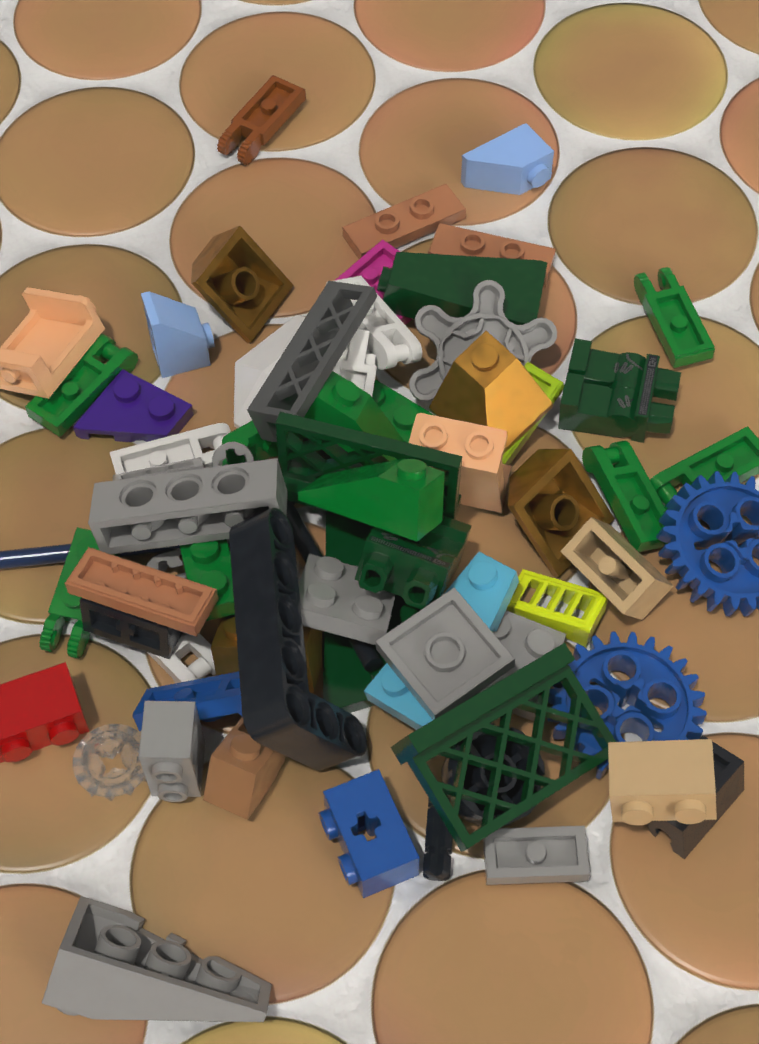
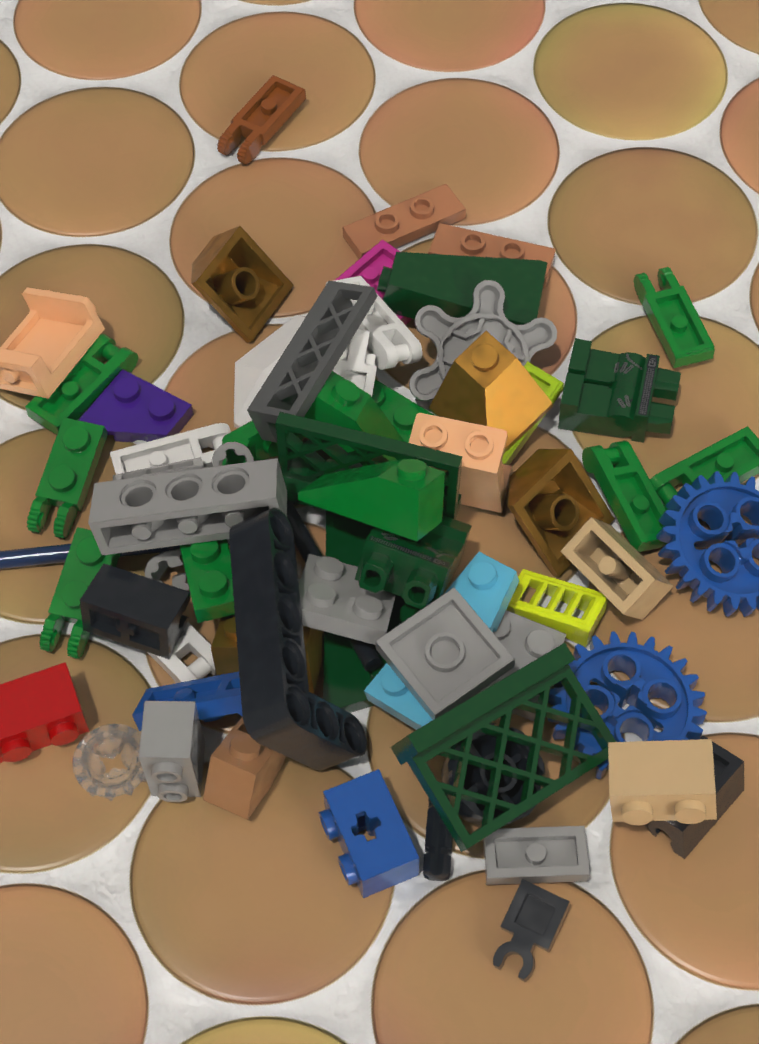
light grey wedge [42,896,272,1022] -> none
nougat plate [65,547,219,637] -> none
light blue slope [141,291,215,378] -> none
light blue slope [461,123,554,195] -> none
none -> green hinge [27,417,108,539]
none -> black plate [493,879,571,982]

